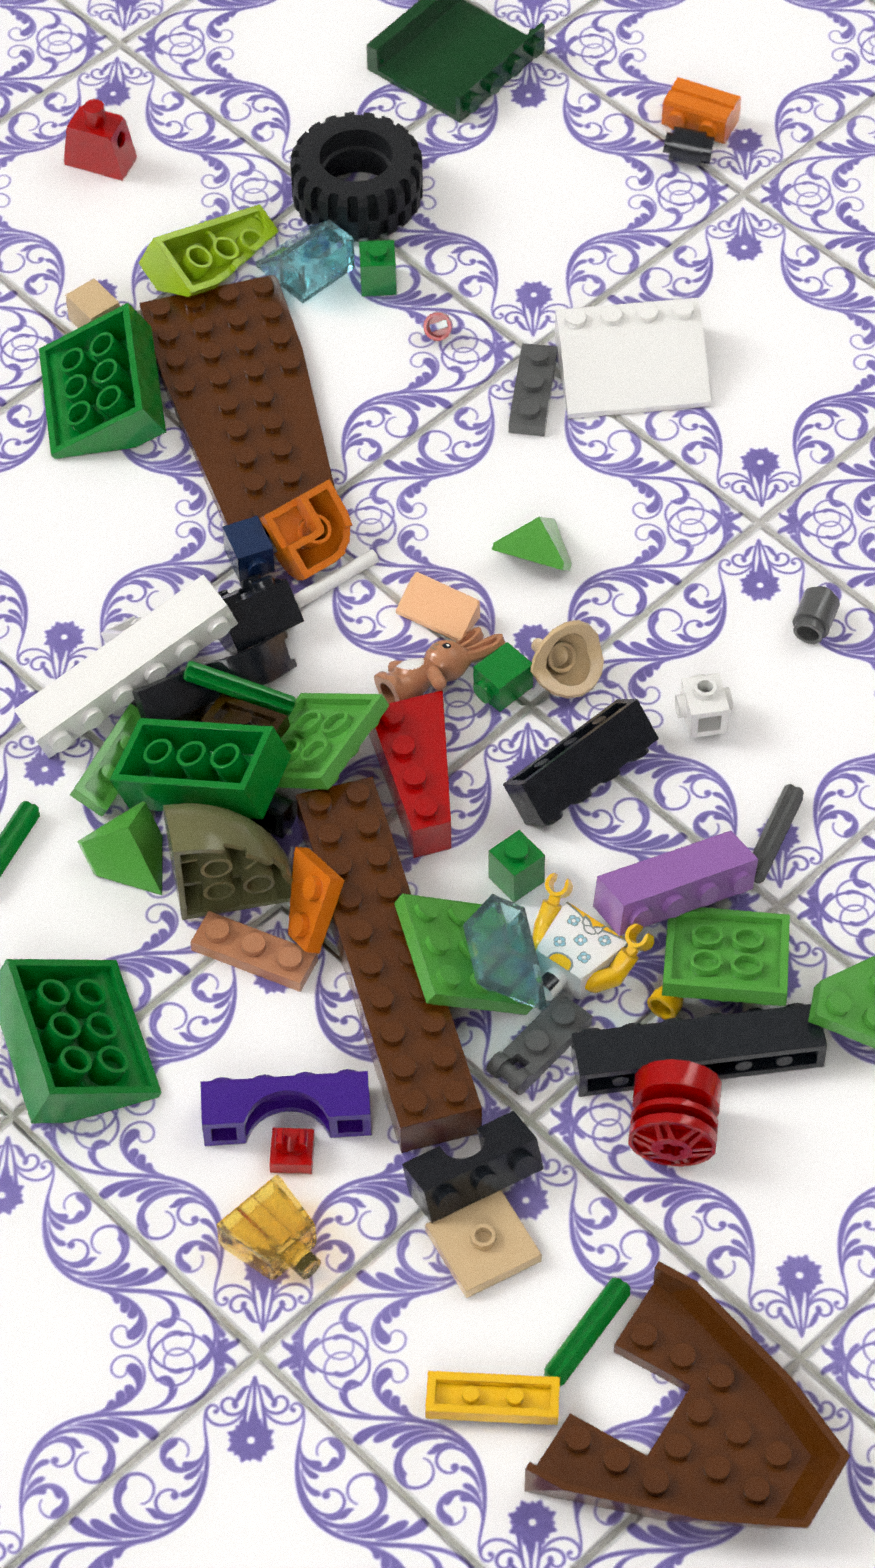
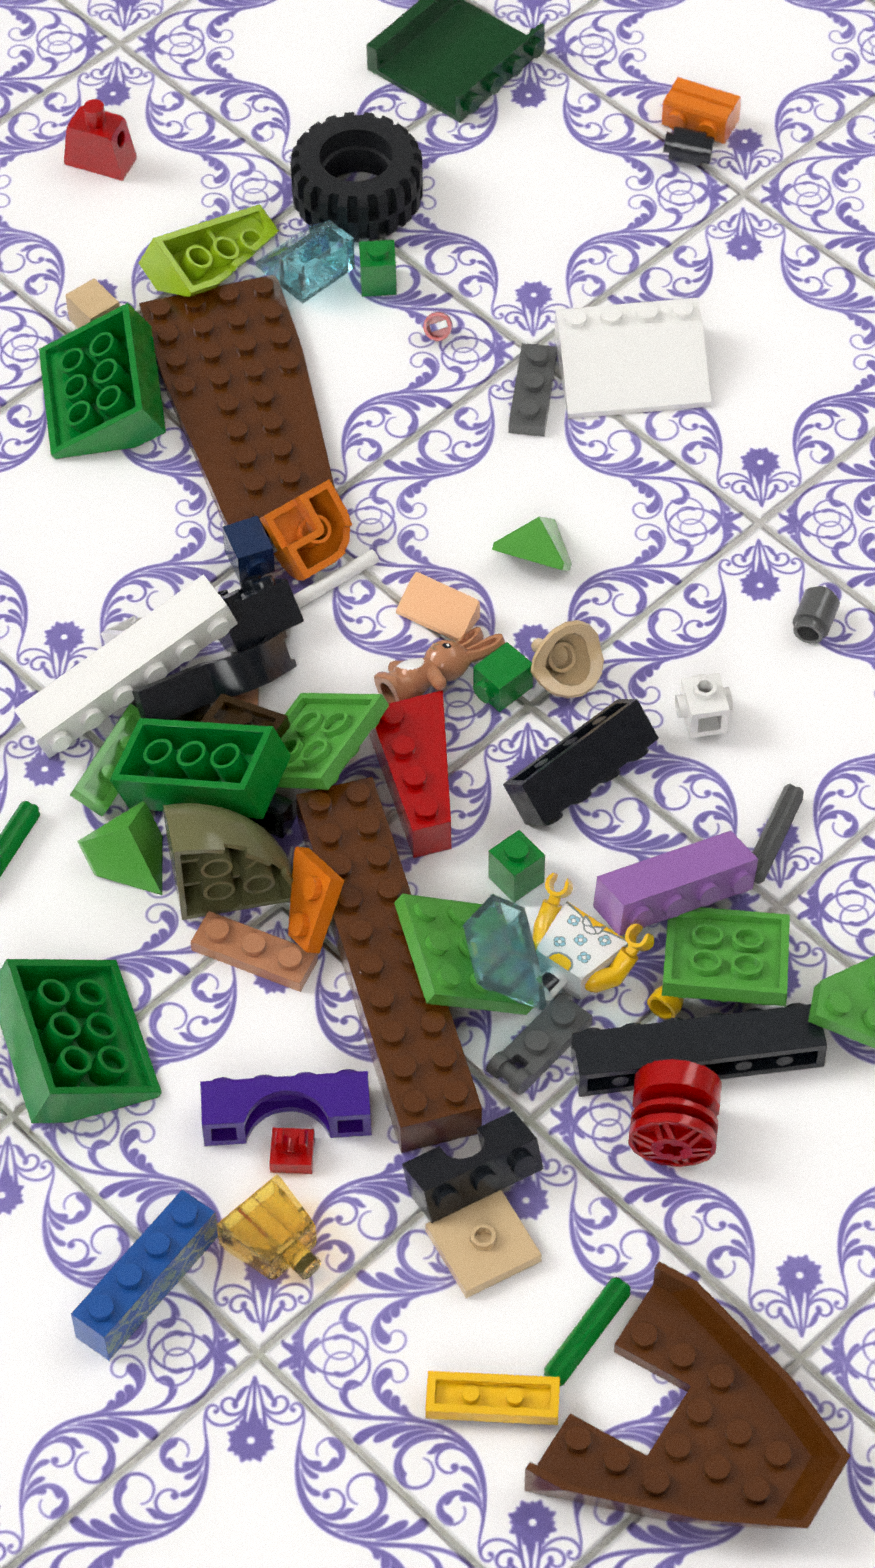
green axle [183,661,296,716] -> none
none -> blue brick [71,1189,219,1361]

